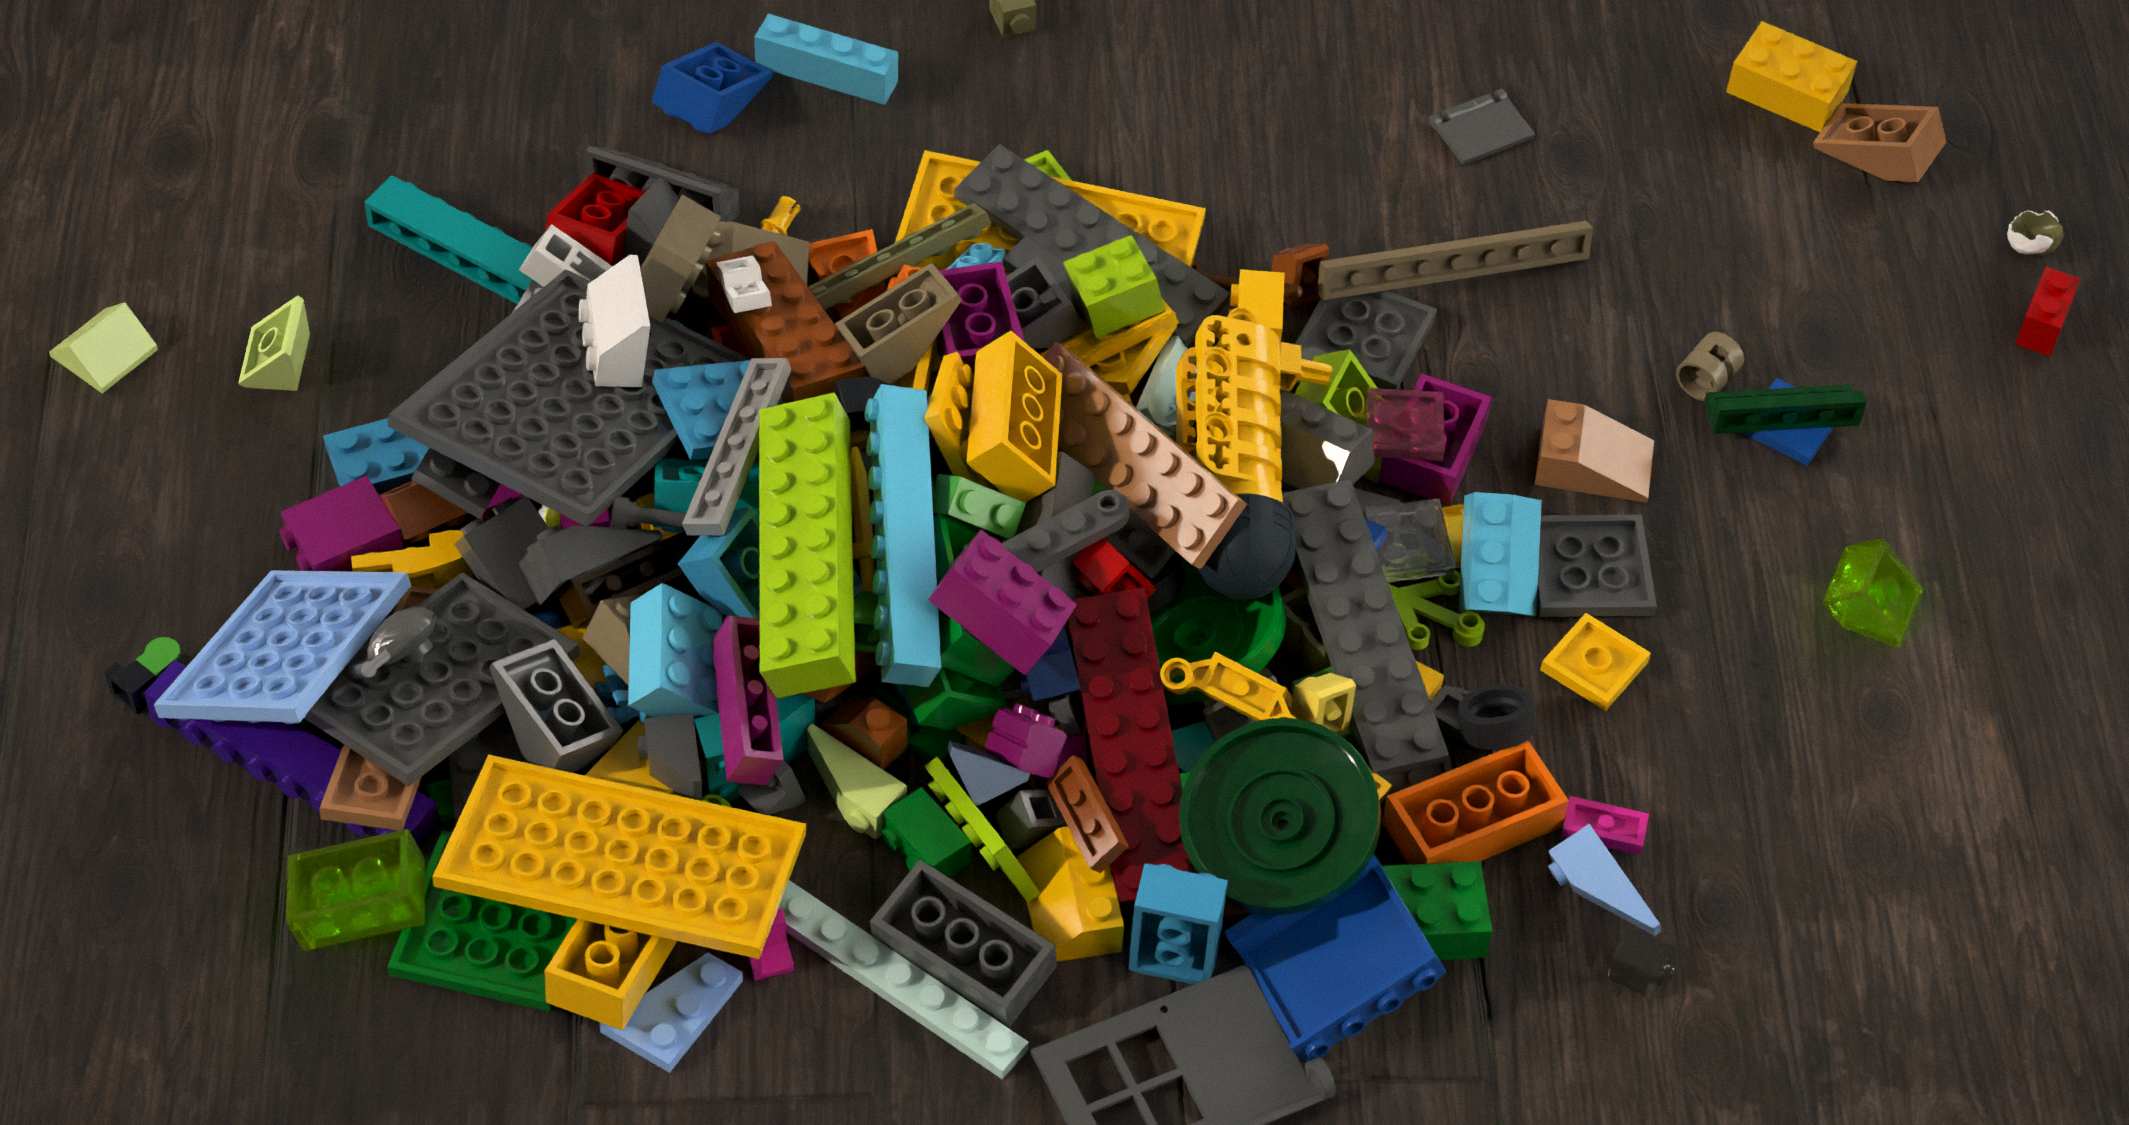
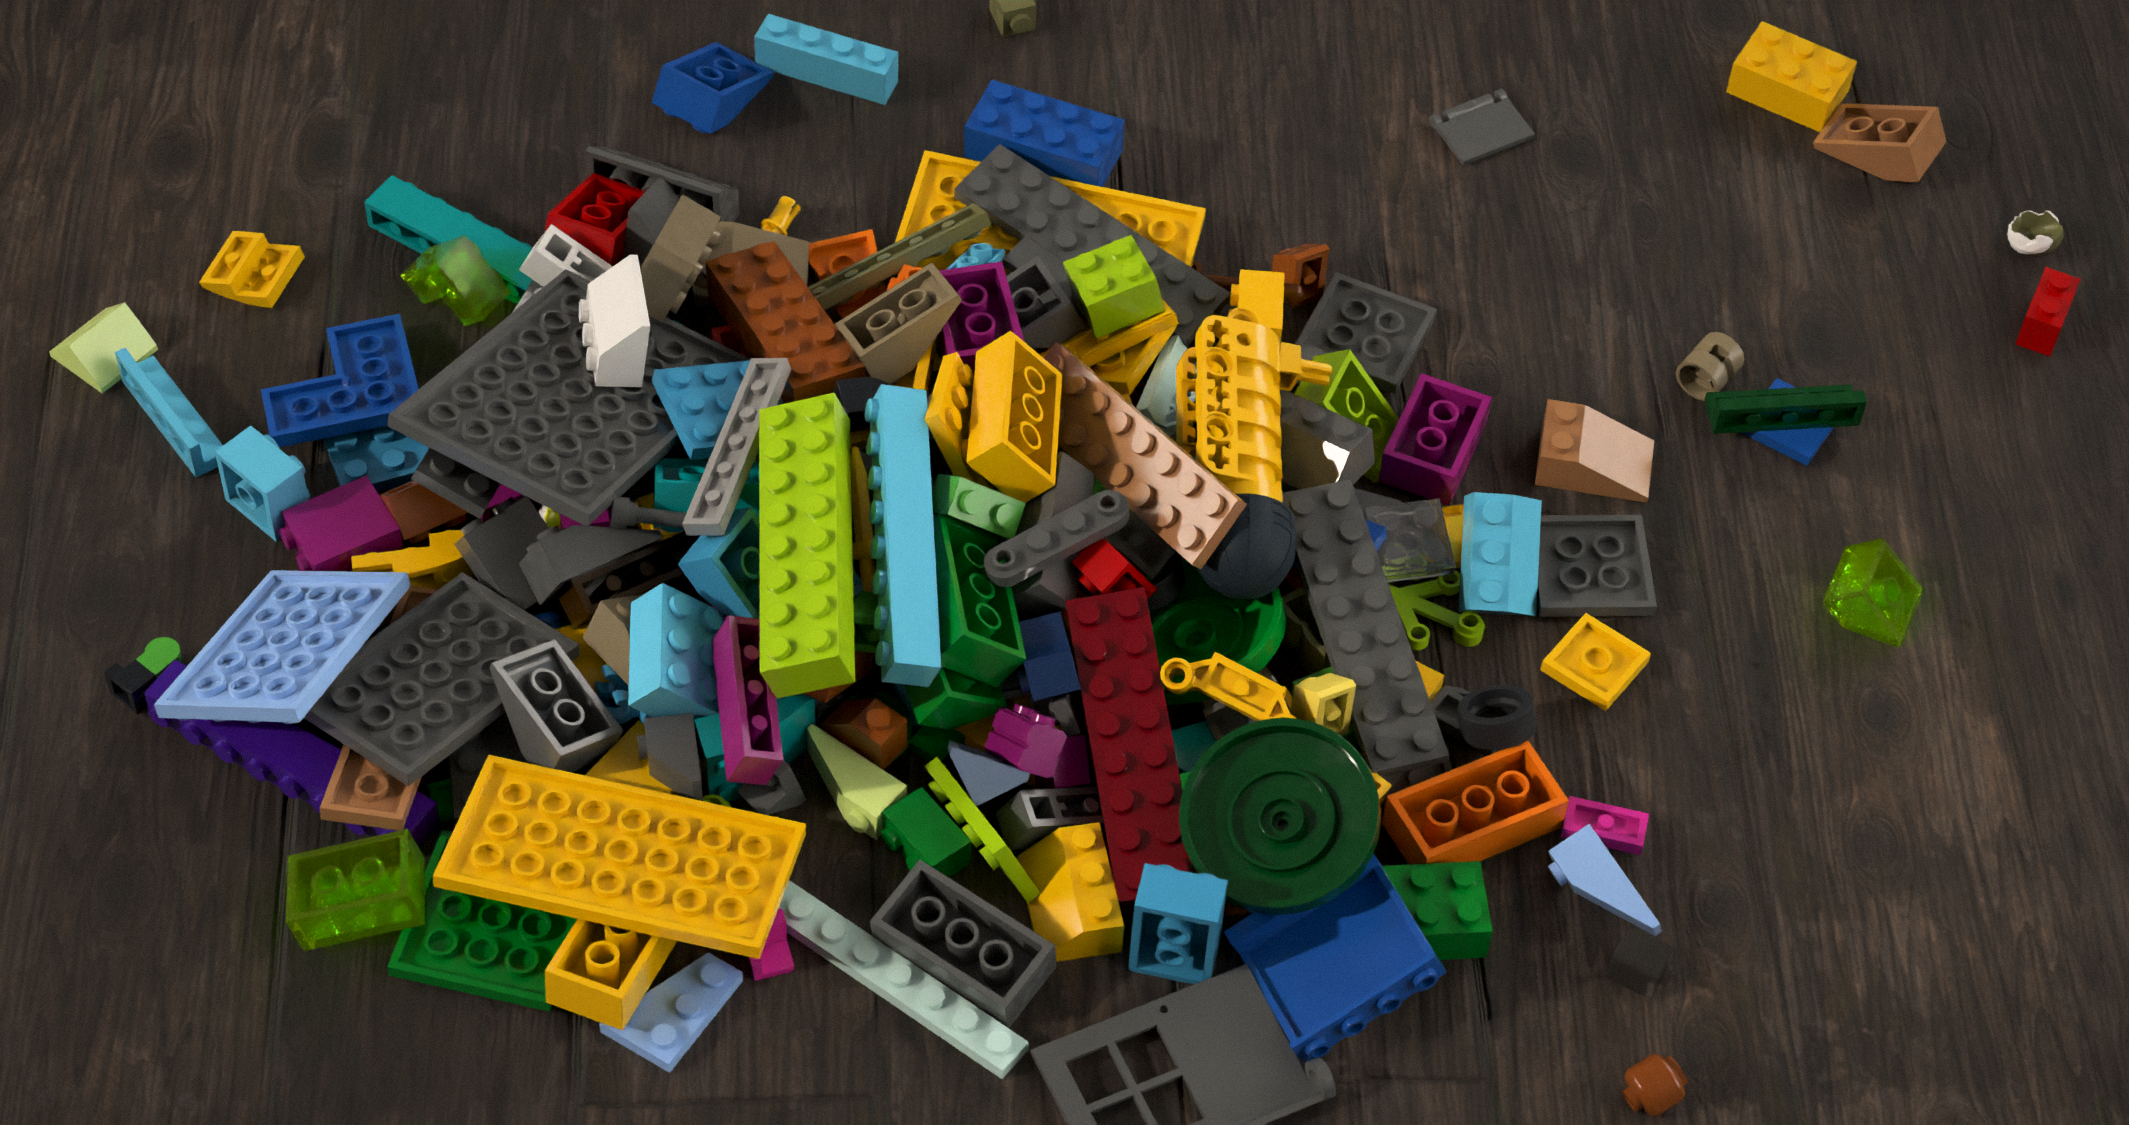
yellowish green slope [238,296,310,391] -> none
dark grey animal [348,607,436,680] -> none
white slope [716,256,772,313] -> none
magenta brick [928,530,1077,675] -> none
dark orange plate [1045,755,1129,873] -> none
dark tan plate [1317,221,1593,300] -> none
clear pink plate [1366,388,1444,461] -> none
none -> medium azure fence [115,348,223,478]
none -> yellow slope [200,231,305,308]
none -> medium azure brick [215,426,310,542]
none -> blue plate [261,314,419,447]
none -> clear neon green brick [400,235,511,326]
none -> blue brick [964,80,1124,187]
none -> dark orange head [1622,1053,1688,1117]

